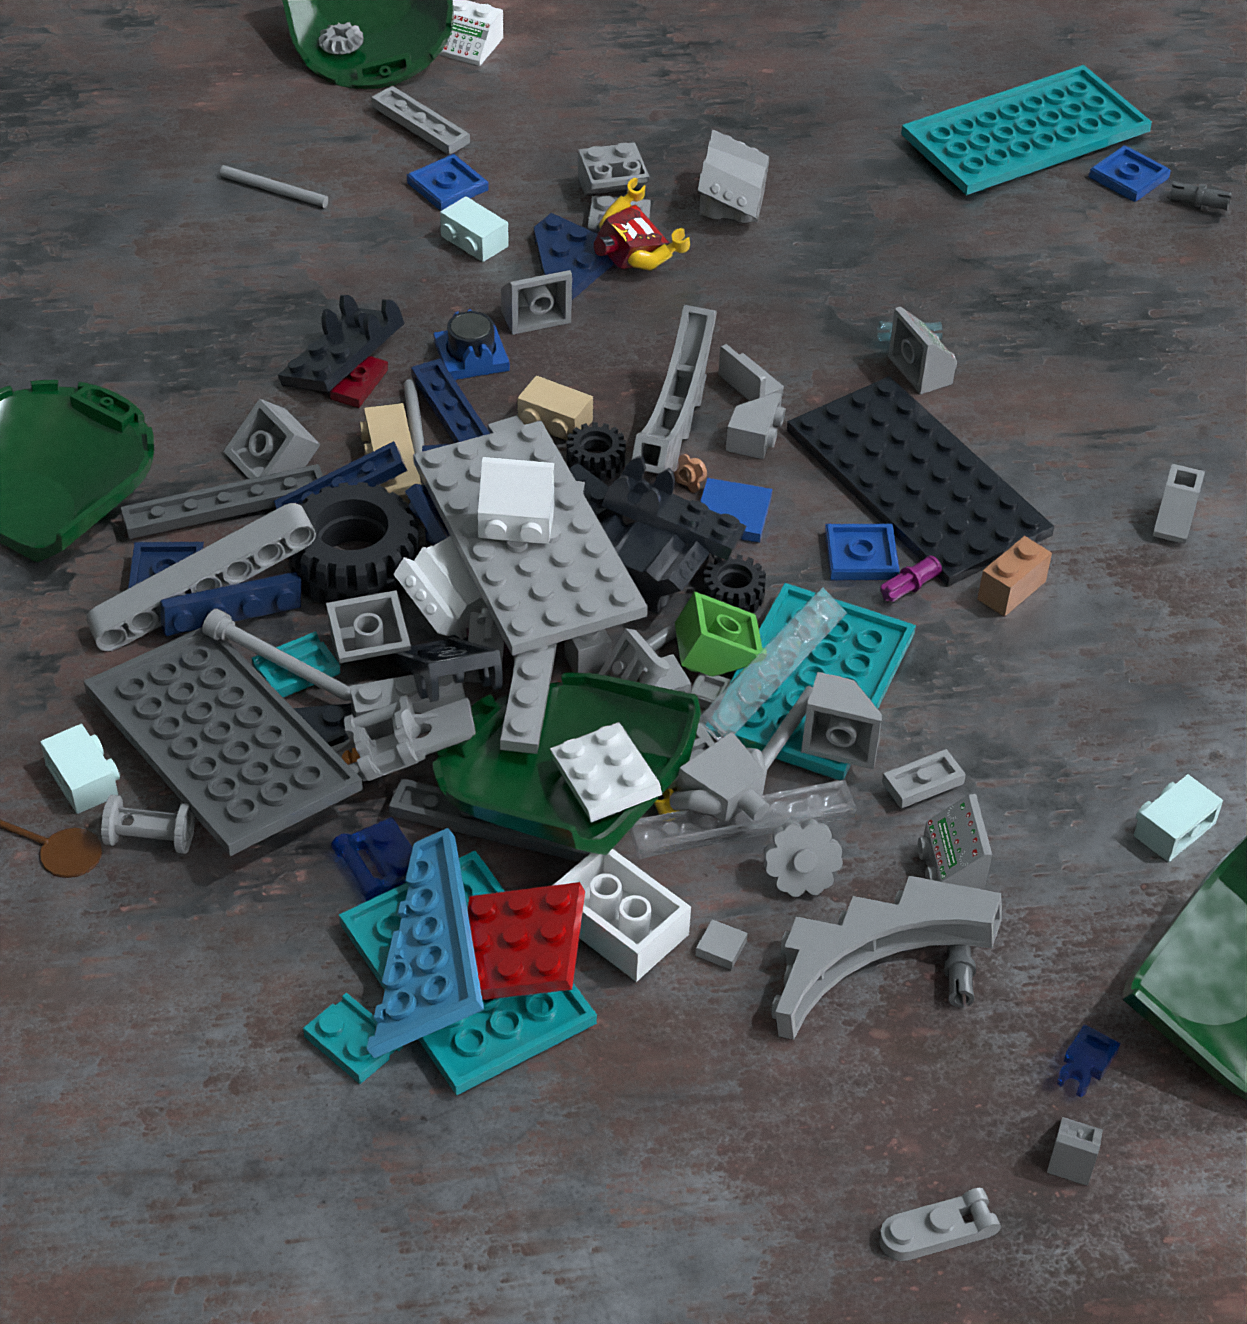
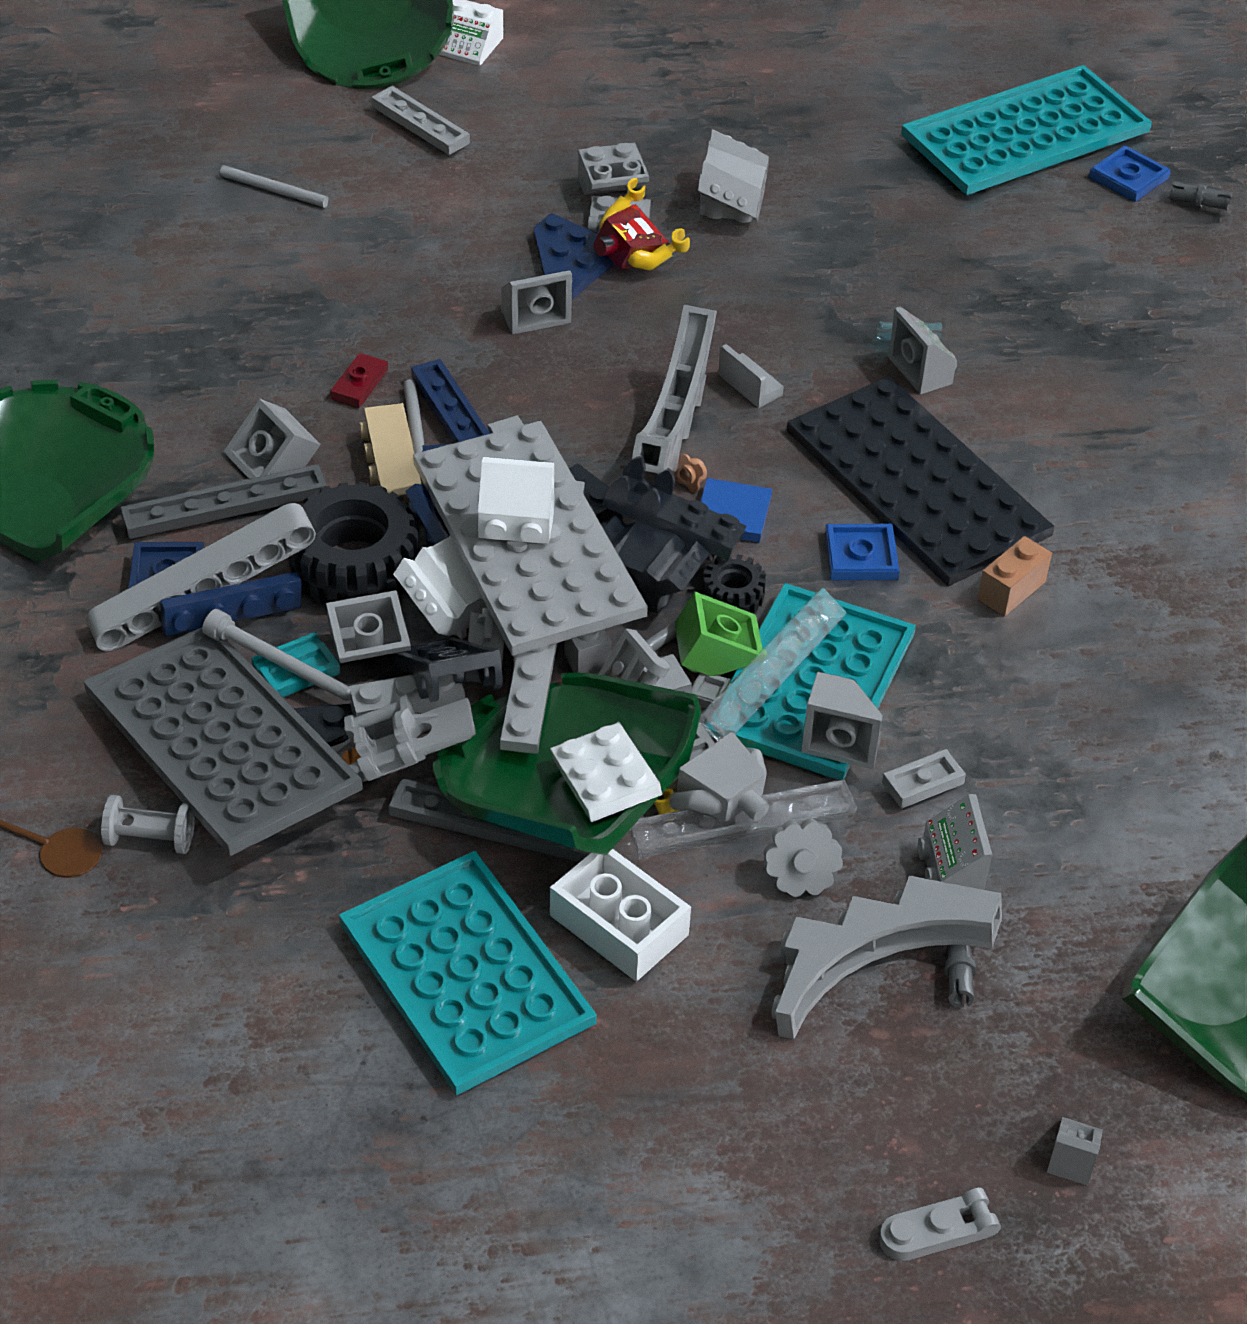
light aqua brick [40,724,120,814] -> none
dark blue plate [274,441,408,509] -> none
black hinge [278,294,405,392] -> none
teal plate [303,993,403,1084] -> none
light grey gear [319,22,363,54] -> none
clear blue plate [331,817,413,901] -> none
dark azure wing [366,828,484,1058] -> none
blue tile [407,154,489,211] -> none
piece [433,309,510,380] -> none
light aqua brick [440,197,508,262] -> none
red plate [467,882,585,1000] -> none
tan brick [517,375,593,441] -> none
black tyre [566,422,626,481] -> none
light grey tile [696,919,748,970] -> none
light grey slope [726,393,786,459] -> none
light grey bar [761,686,813,771] -> none
magenta axle [880,555,942,602] -> none
clear blue plate [1057,1024,1121,1097] -> none
light aqua brick [1134,774,1223,863] -> none
light grey slope [1153,464,1205,544] -> none

